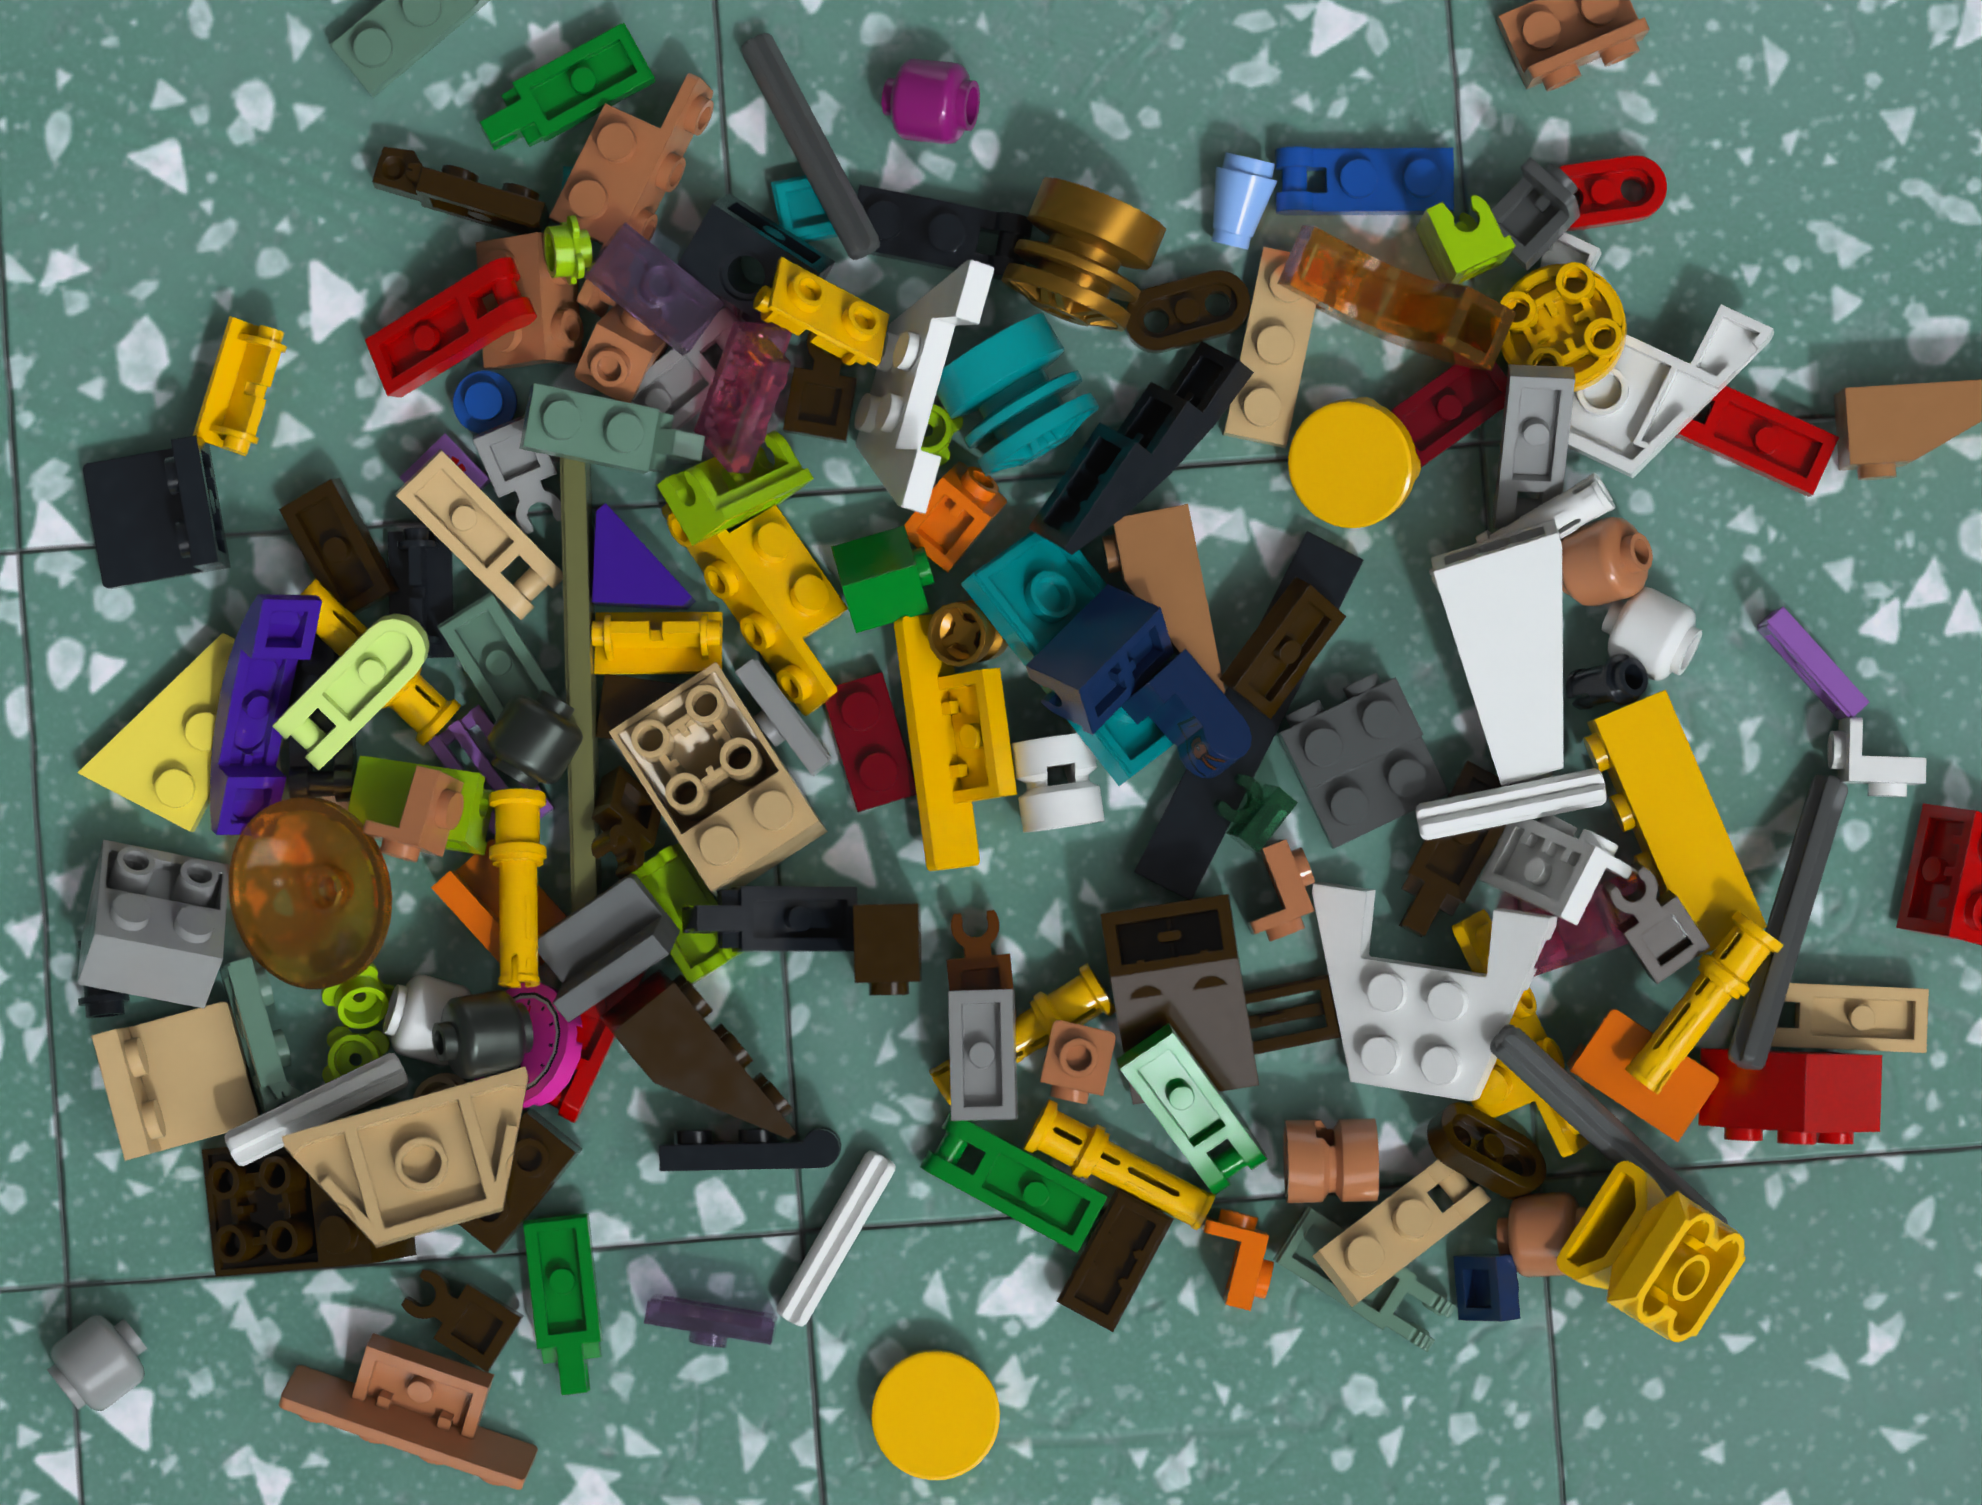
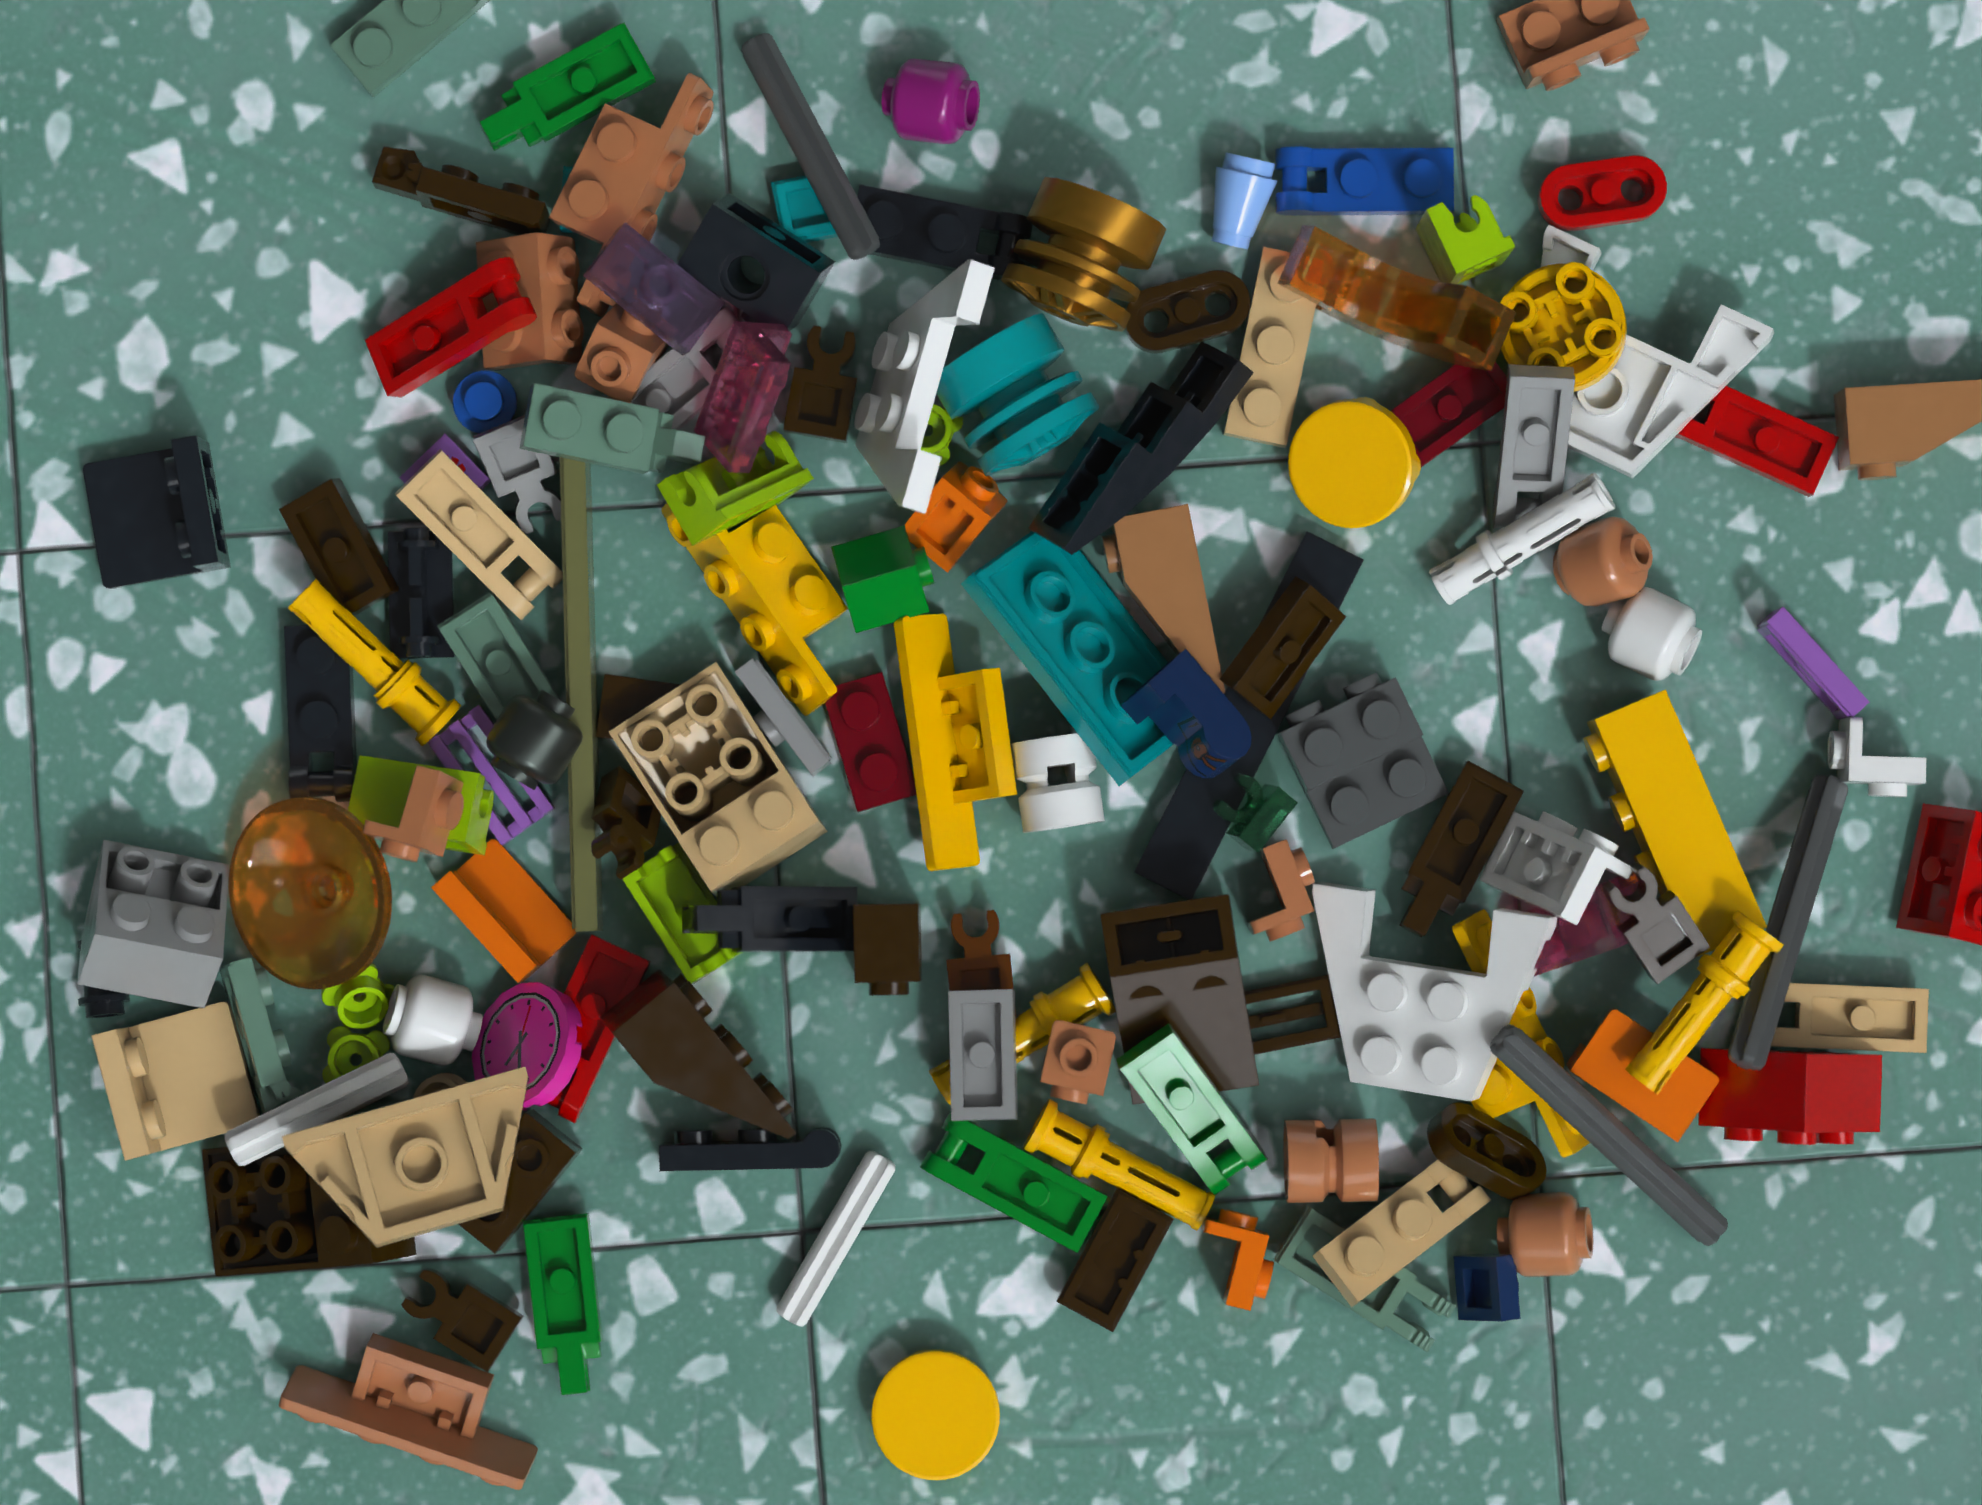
light grey head [47,1315,147,1411] -> none
light yellow wing [78,633,235,832] -> none
yellow hinge [193,316,287,456] -> none
dark purple slope [210,594,322,835] -> none
yellowish green plate [272,613,429,771] -> none
pearl dark grey head [432,990,534,1079] -> none
yellow pin [489,788,547,988] -> none
dark grey panel [538,873,680,1023] -> none
lime plate [544,215,592,285] -> none
yellow hinge [591,612,723,674] -> none
dark purple slope [592,503,696,610] -> none
clear purple plate [644,1294,778,1348] -> none
yellow hinge [753,257,890,366] -> none
pearl gold wheel [927,599,1008,667] -> none
dark blue hinge [1026,584,1174,735] -> none
white axle [1415,768,1607,840] -> none
white slope [1431,519,1563,787] -> none
dark grey bracket [1491,157,1580,271] -> none
yellow piece [1556,1161,1746,1342] -> none
black pin [1565,654,1648,710] -> none

